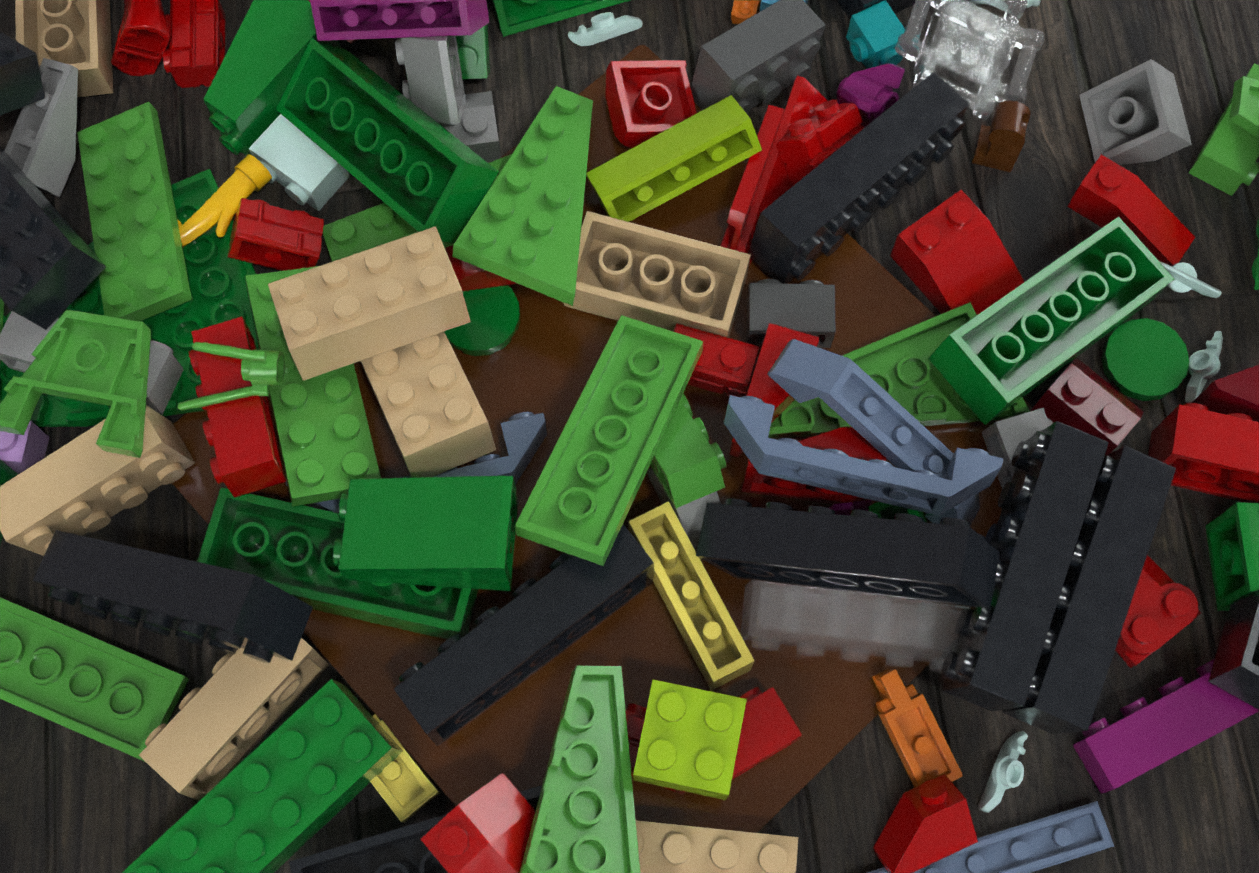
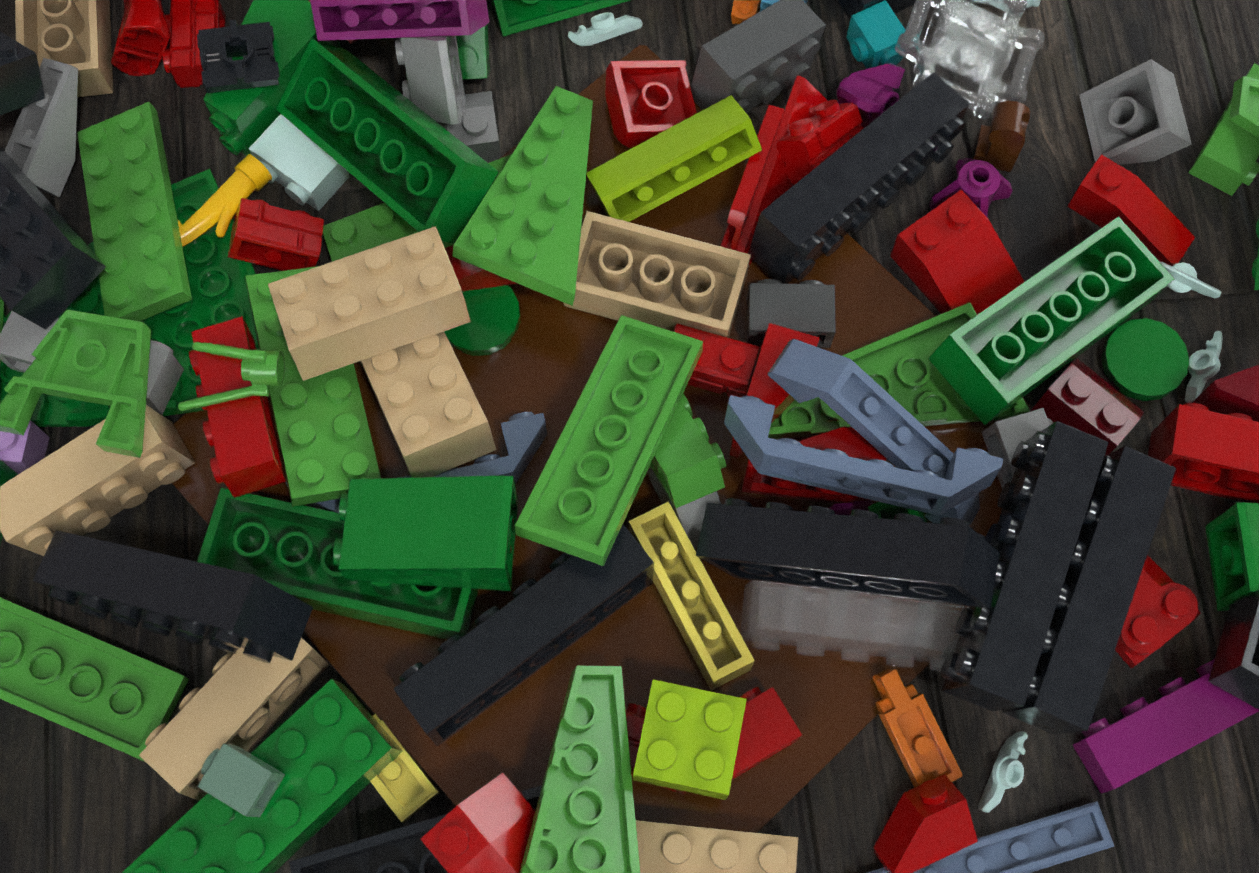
none -> black piece [197,20,280,93]
none -> sand green brick [197,743,285,817]
none -> magenta brick [929,158,1013,217]

